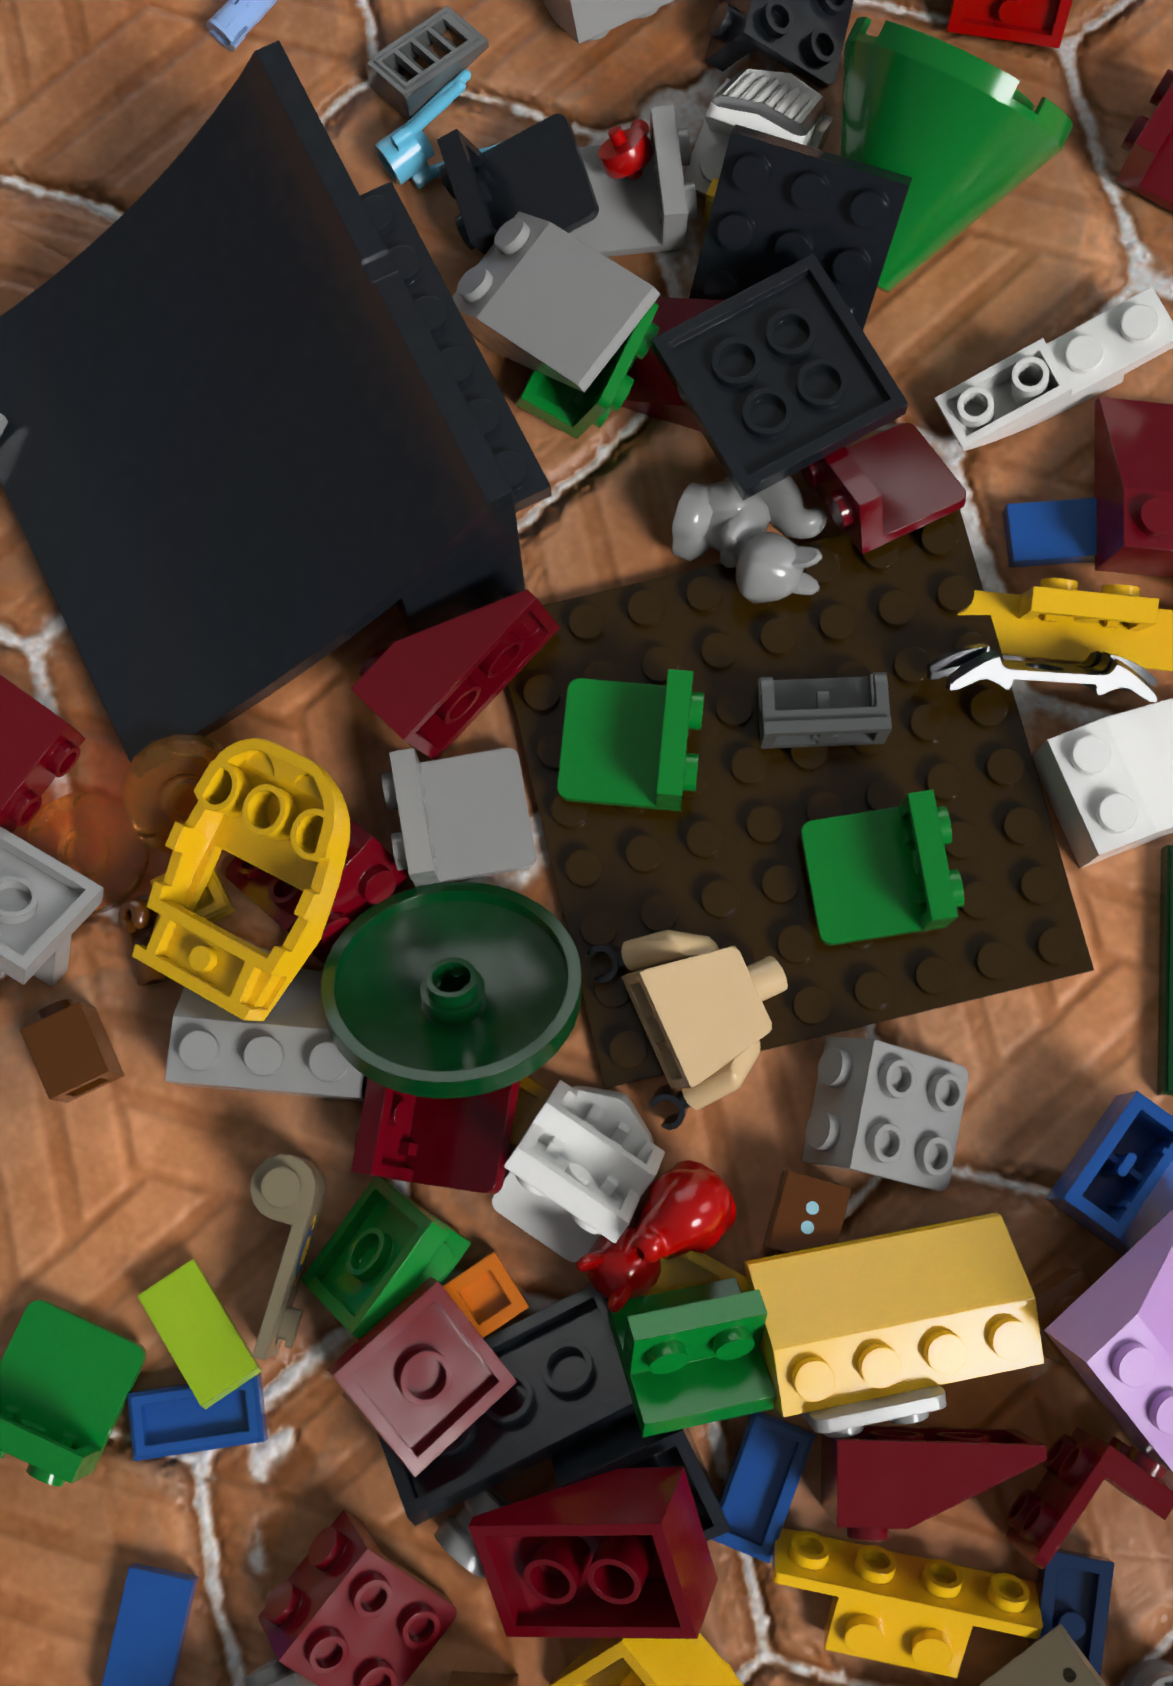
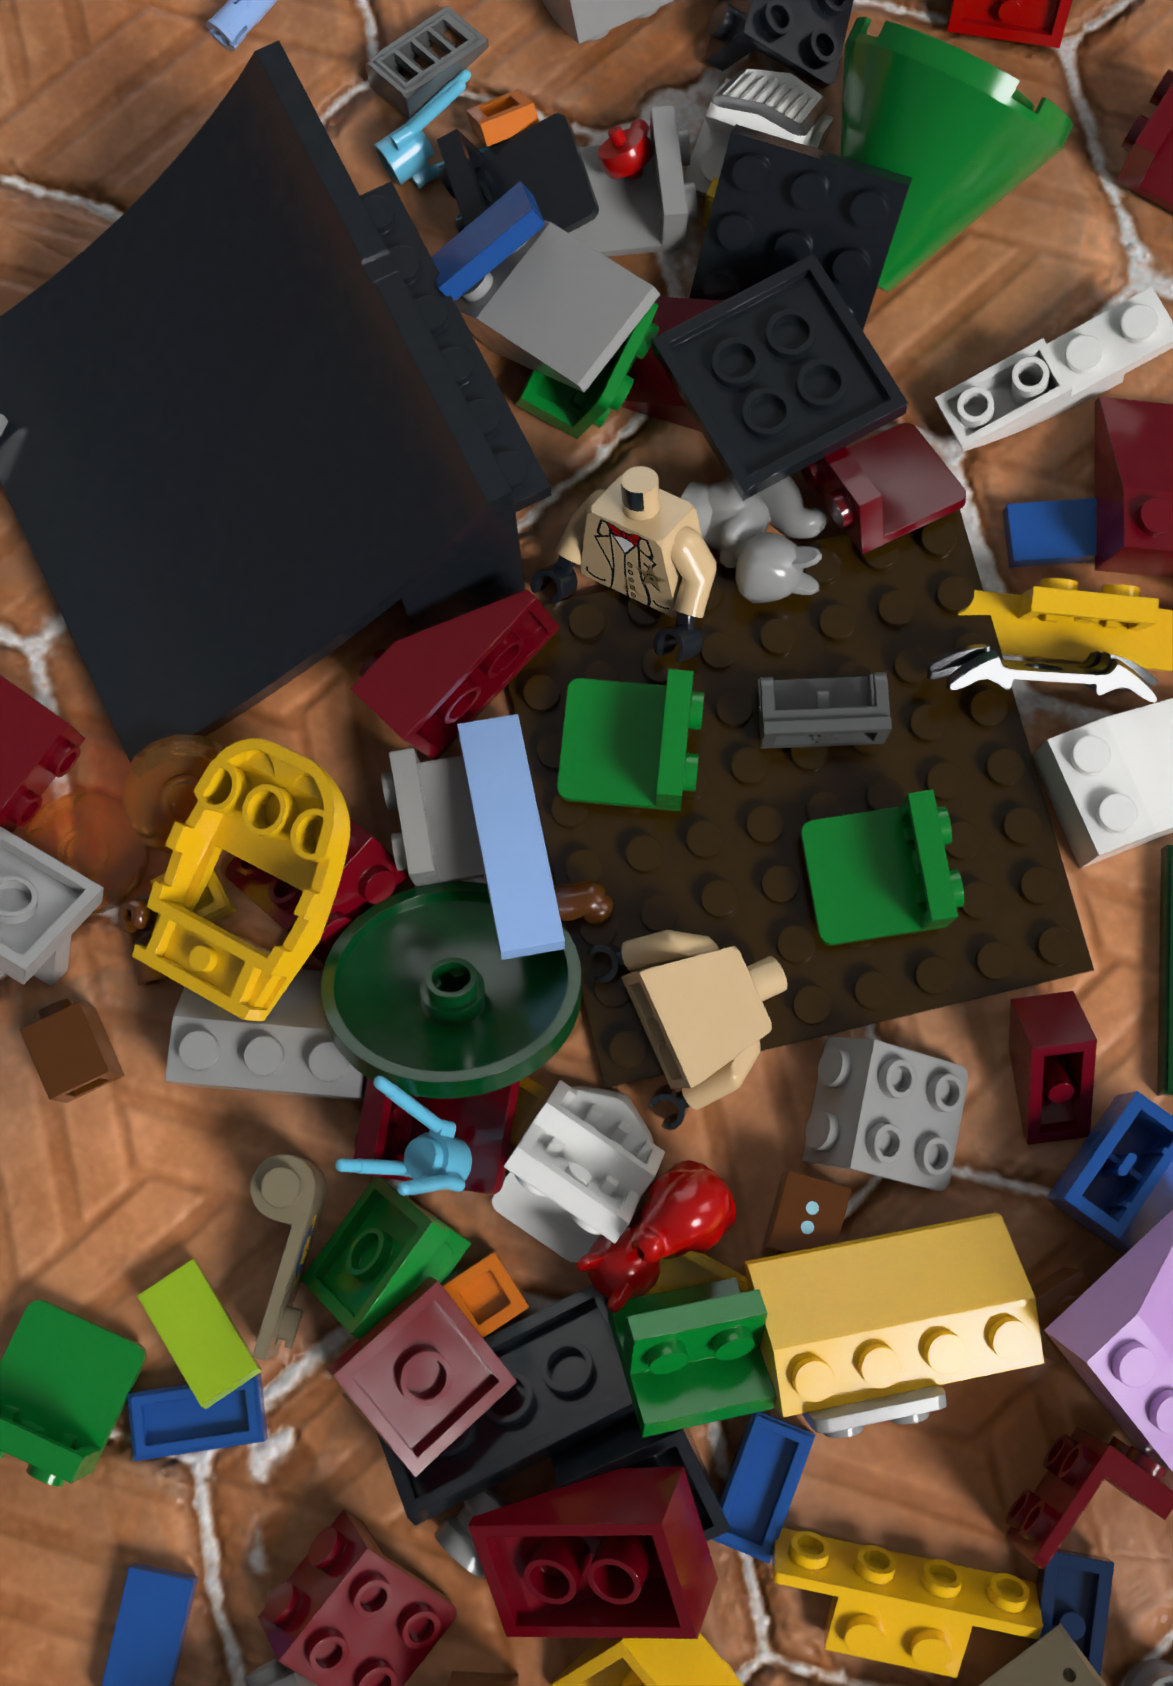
dark red slope [821,1425,1047,1541] -> none
none -> medium azure plant [335,1076,472,1196]
none -> blue tile [431,181,545,301]
none -> light blue tile [457,714,565,960]
none -> orange tile [466,89,539,147]
none -> tan torso [530,466,717,663]
none -> reddish brown arm [554,879,613,924]
none -> dark red slope [1009,991,1097,1145]

